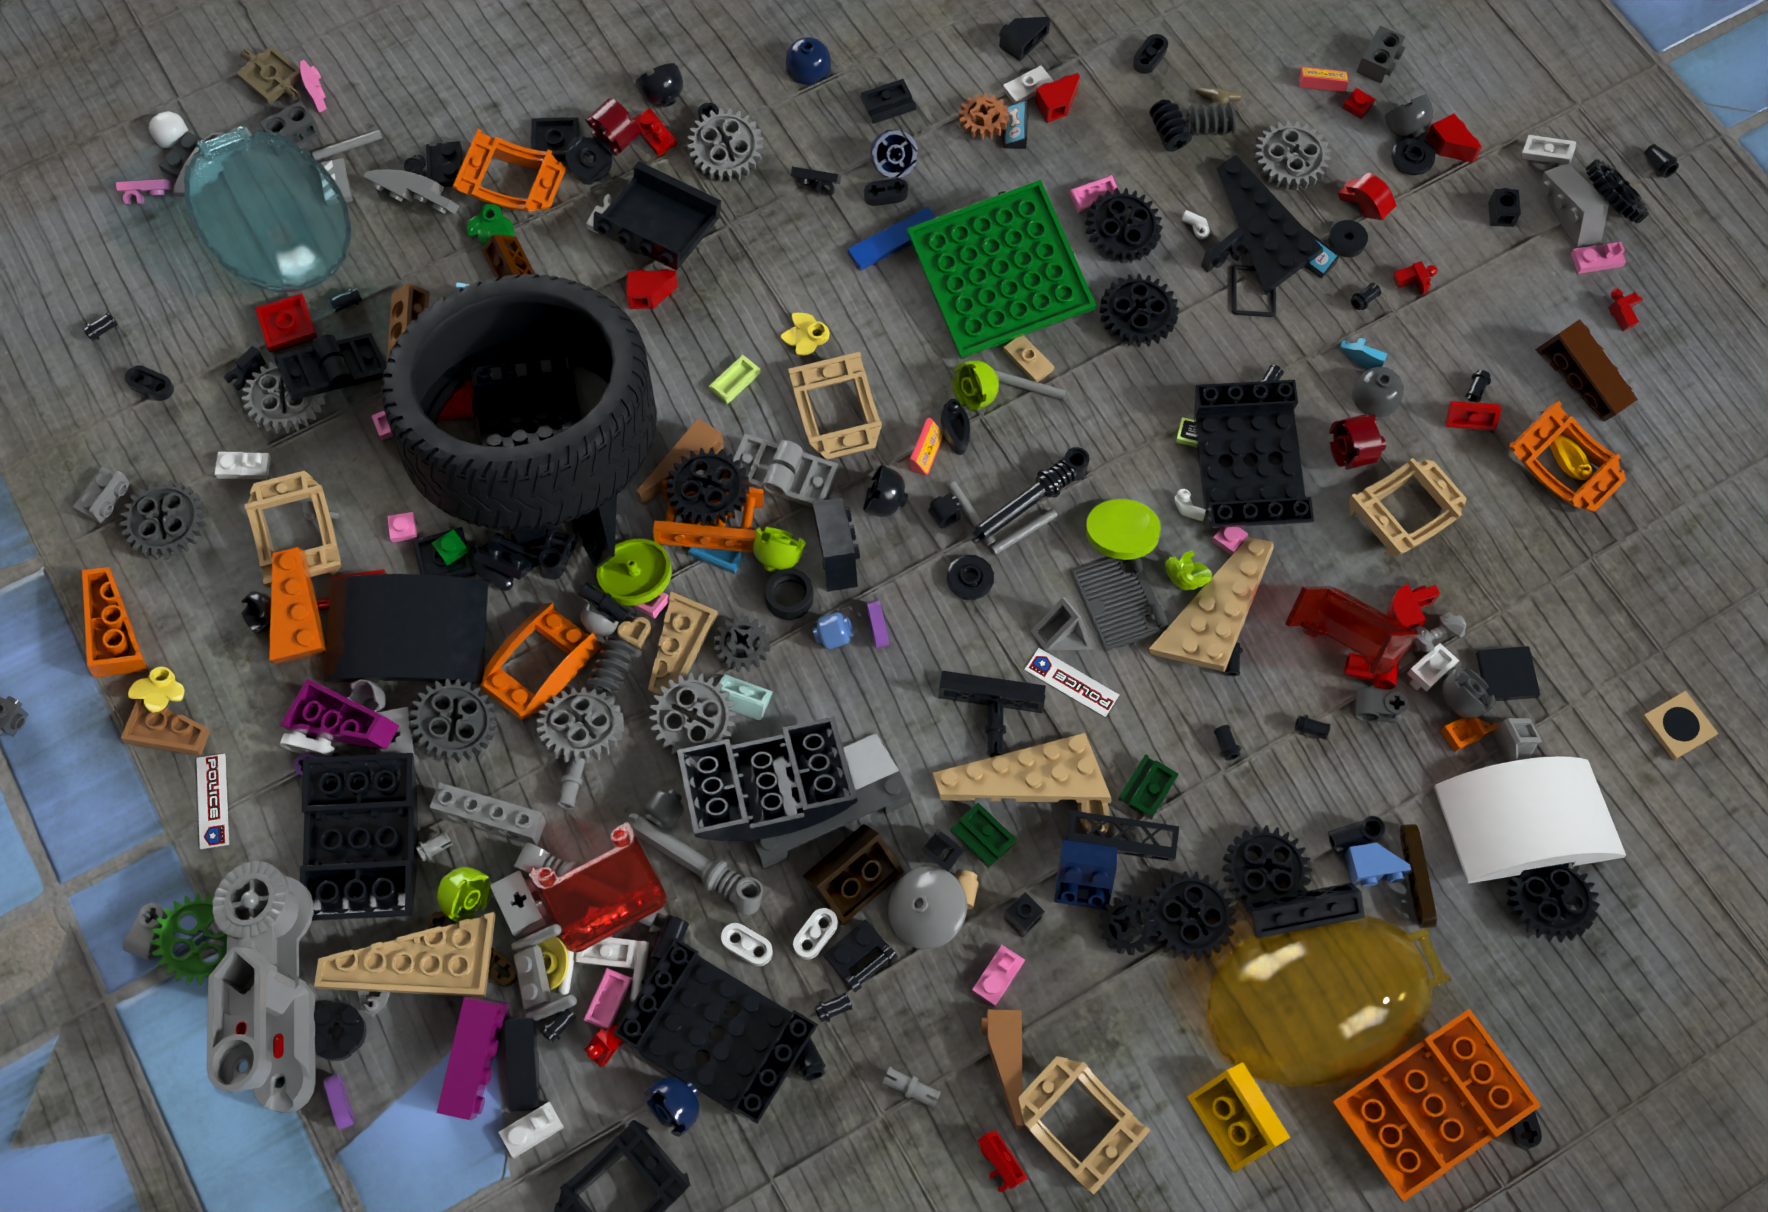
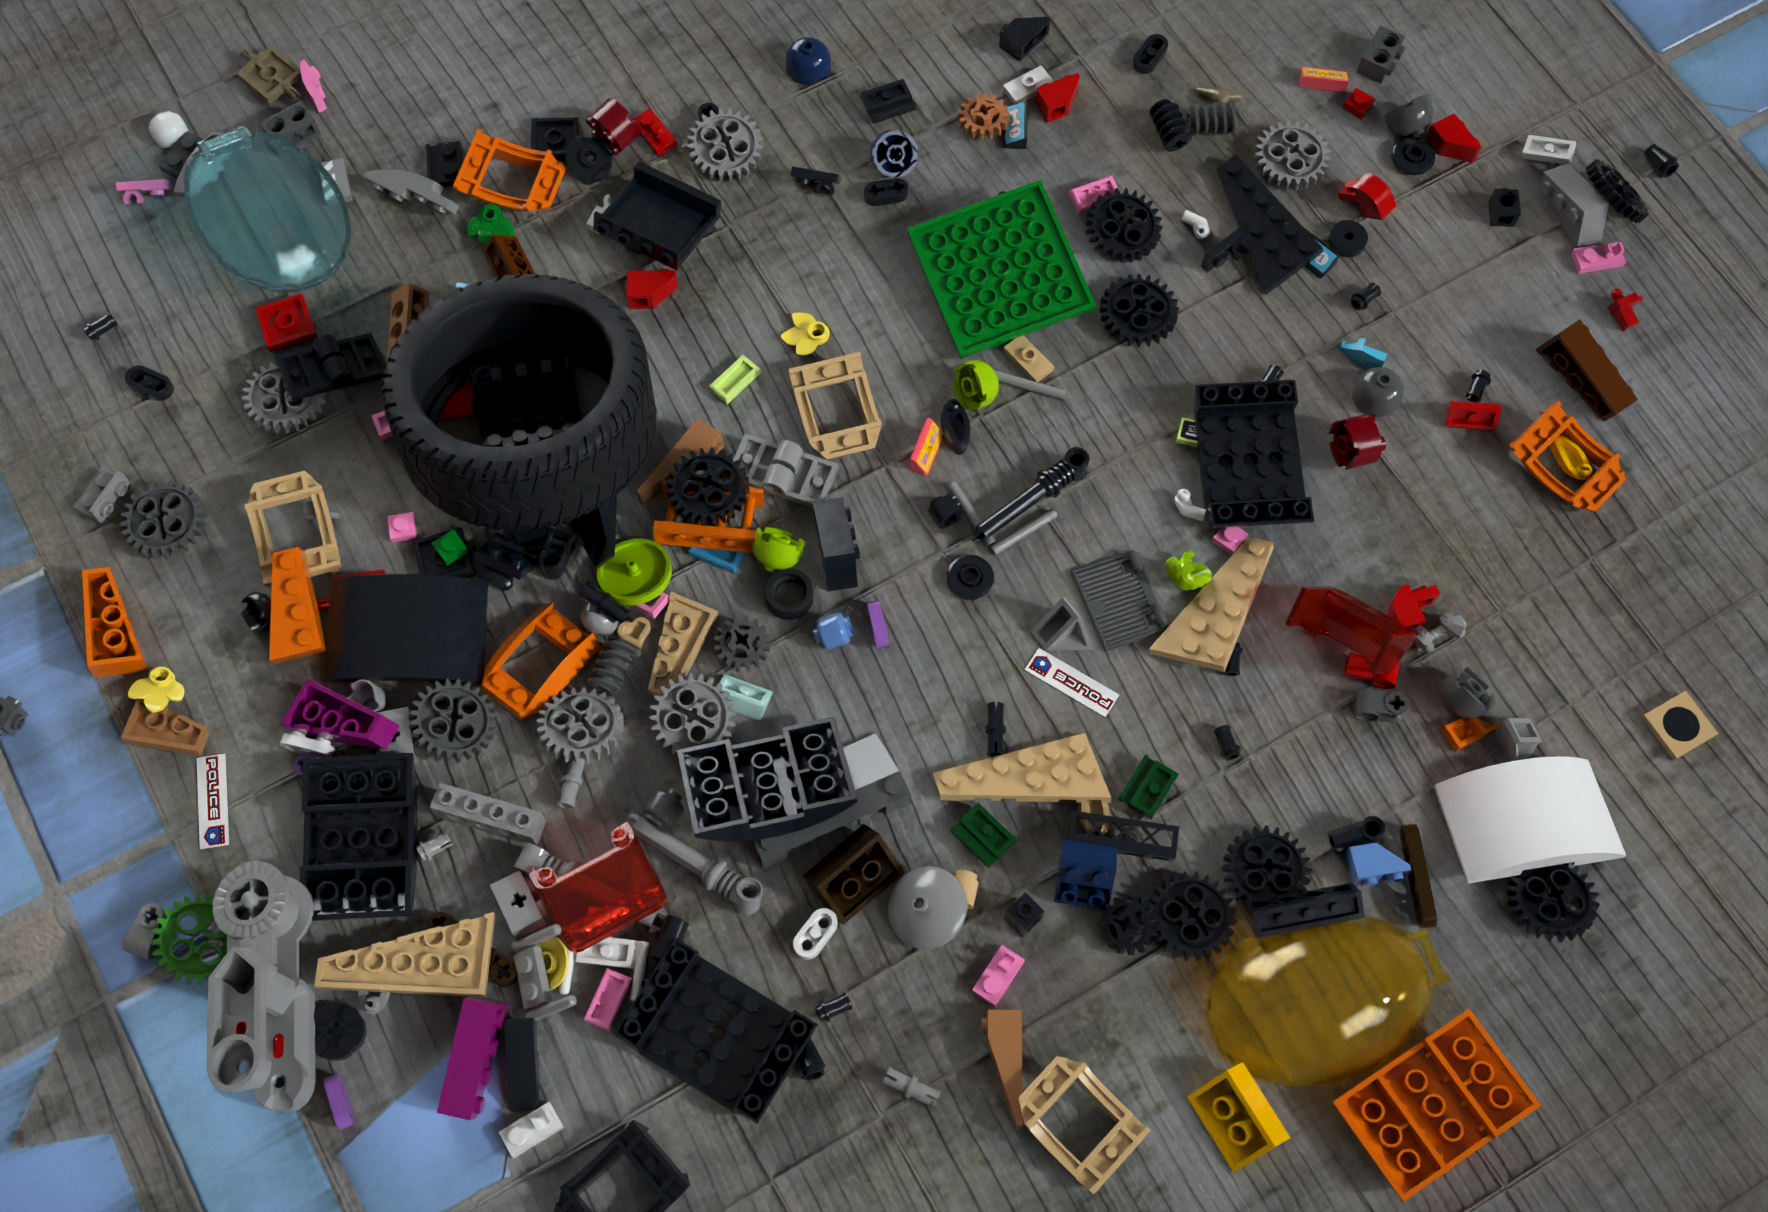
white plate [215,452,271,479] -> none
black plate [224,345,266,391] -> none
light grey bar [312,130,383,161] -> none
black pin [329,287,363,313] -> none
black pin [404,155,426,175] -> none
lime cylinder [437,867,492,923] -> none
black pin [540,1008,577,1043] -> none
red piece [584,1023,624,1067] -> none
black cylinder [635,63,683,107] -> none
dark blue cylinder [644,1077,699,1137] -> none
white plate [721,923,773,966] -> none
black plate [823,919,898,993] -> none
blue tile [848,207,936,271] -> none
black cylinder [863,465,908,517] -> none
black window [922,829,965,872] -> none
black fence [938,671,1046,713] -> none
red plate [977,1130,1029,1192] -> none
lime piece [1086,499,1161,560] -> none
black piece [1232,265,1276,317] -> none
black pin [1294,714,1331,740] -> none
tan wedge [1349,458,1467,556] -> none
red piece [1393,261,1438,295] -> none
white plate [1407,643,1459,692] -> none
black tile [1476,646,1540,701] -> none
black beam [1509,1111,1542,1150] -> none

